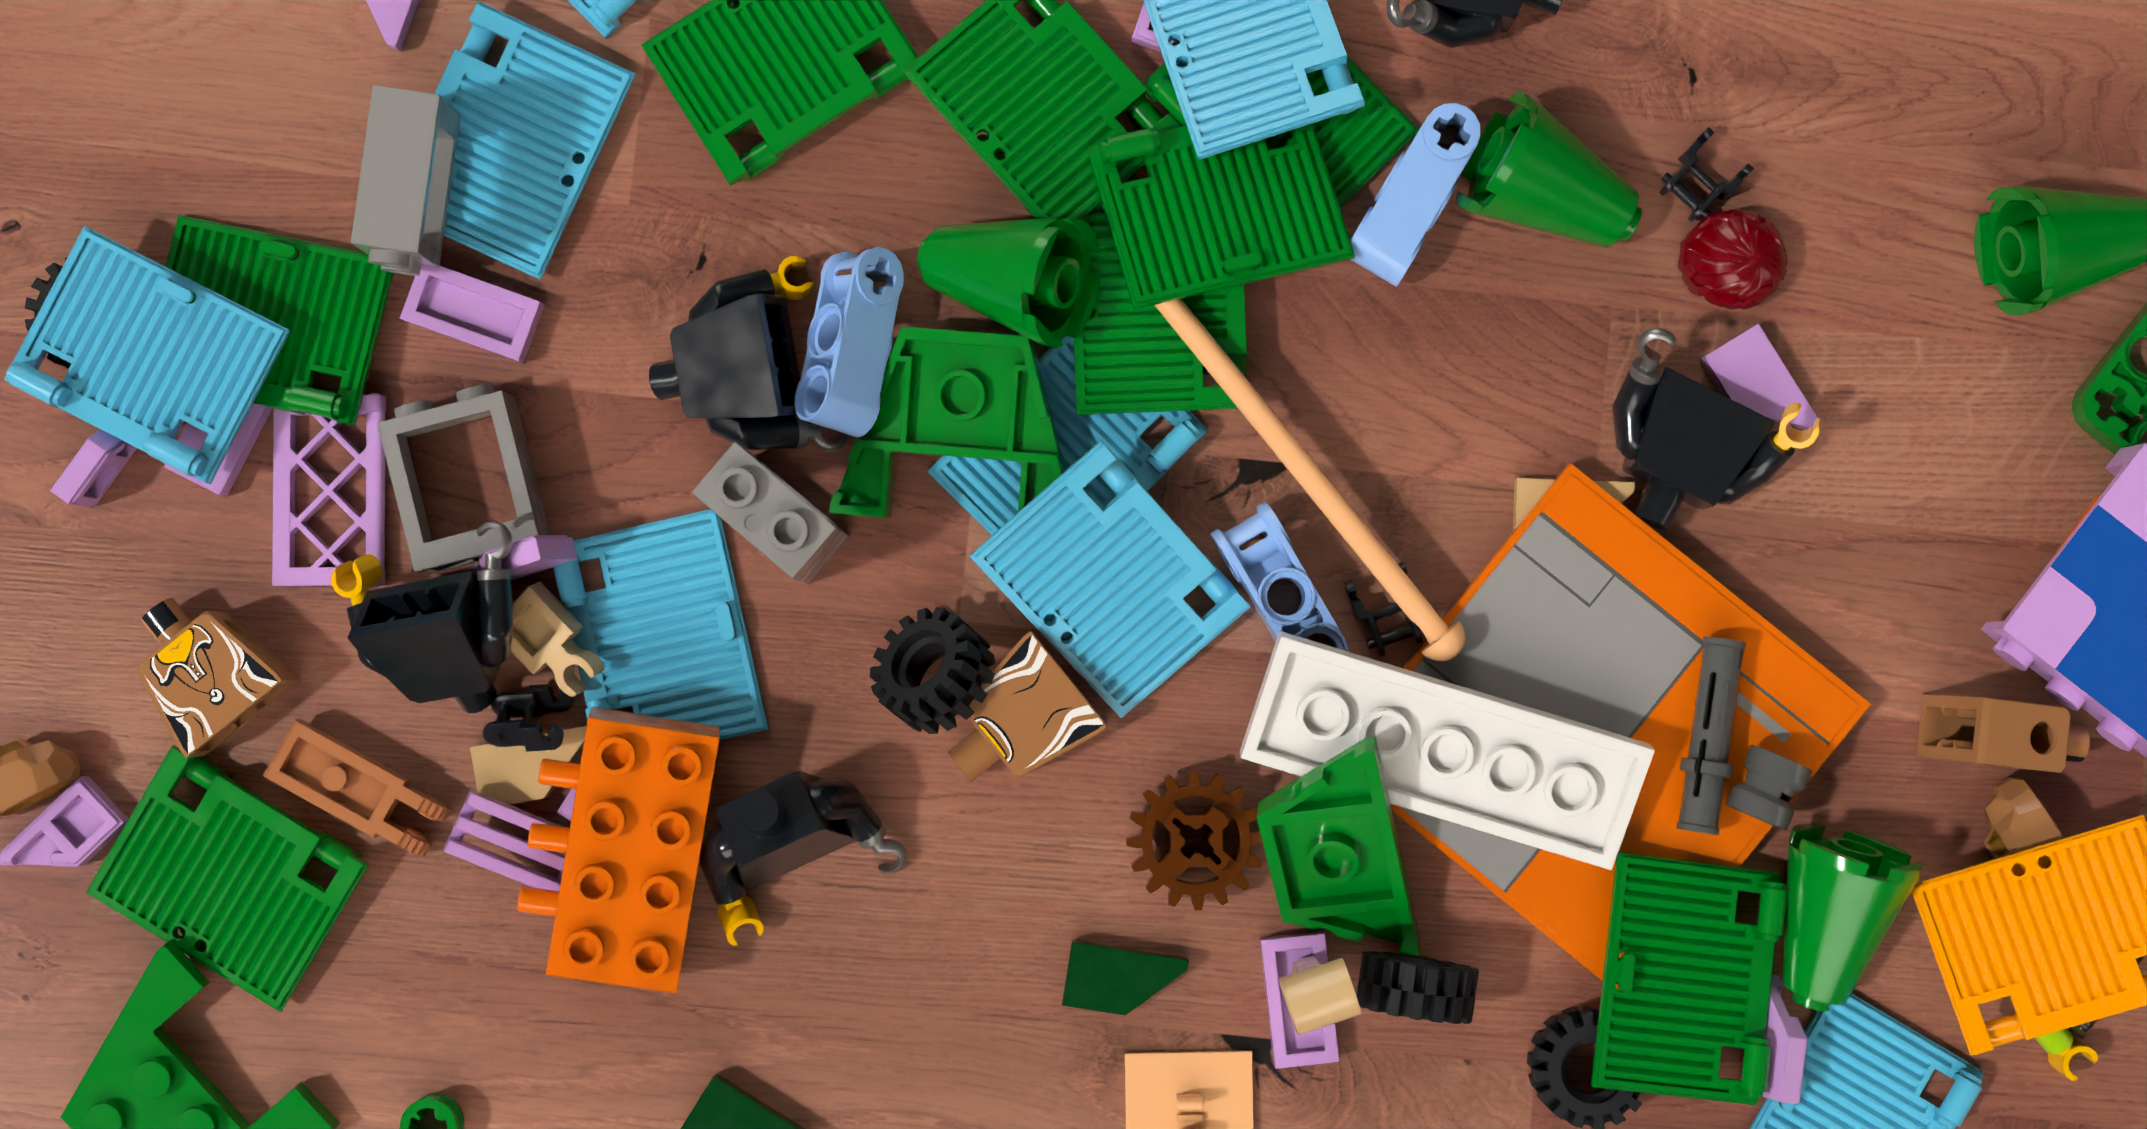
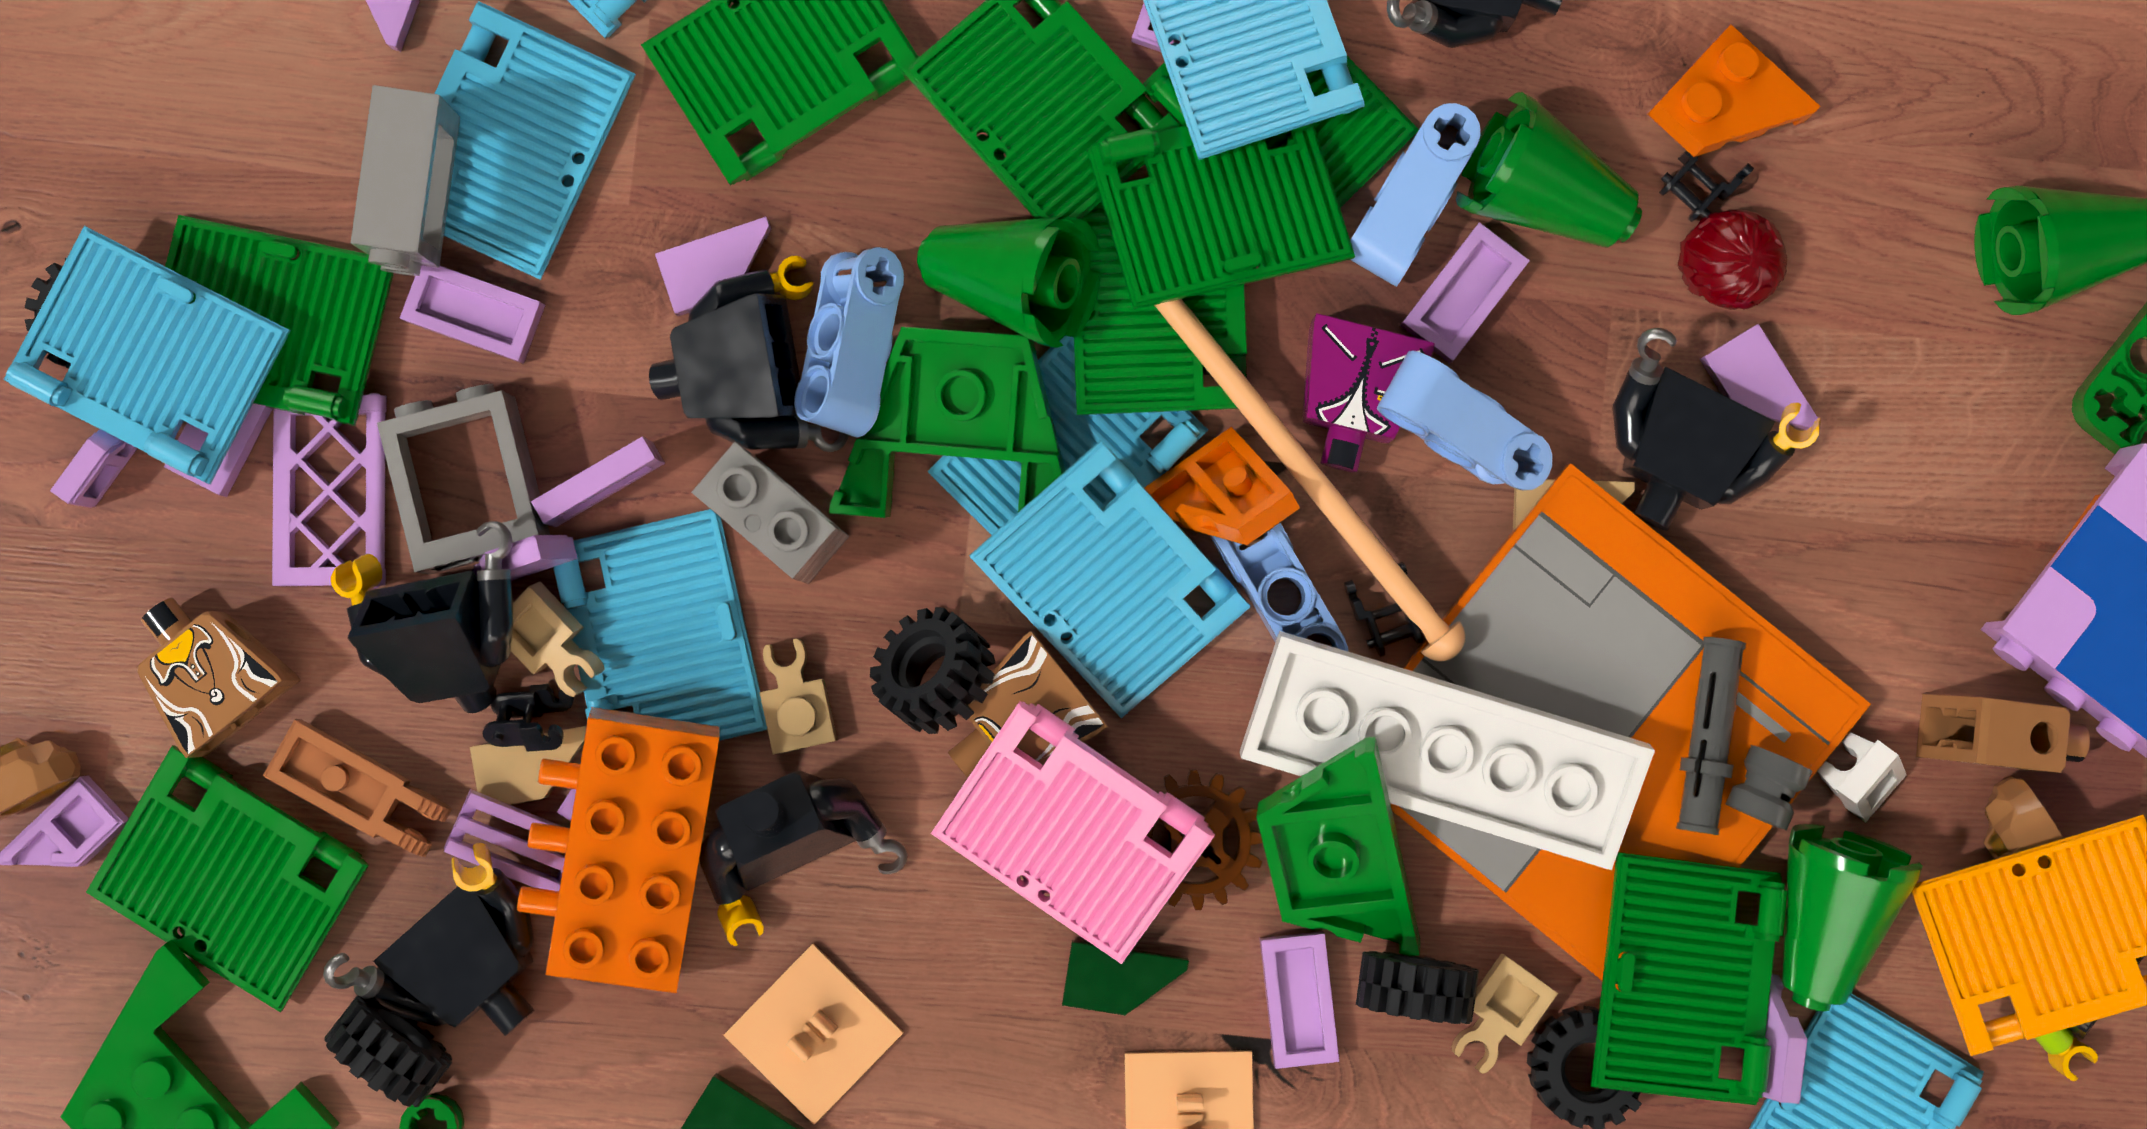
tan piece [1279,956,1361,1035] -> none
none -> black torso [323,843,535,1036]
none -> black tyre [324,995,452,1107]
none -> lavender tile [531,436,665,527]
none -> lavender tile [655,217,771,316]
none -> light nougat piece [723,943,904,1125]
none -> tan plate [759,638,837,755]
none -> bright pink window [931,701,1215,964]
none -> orange wing [1144,426,1300,545]
none -> magenta torso [1302,313,1435,472]
none -> light blue piece [1377,350,1552,490]
none -> lavender tile [1400,222,1530,364]
none -> tan plate [1451,953,1558,1074]
none -> orange wing [1647,24,1821,157]
none -> white tile [1818,732,1907,823]

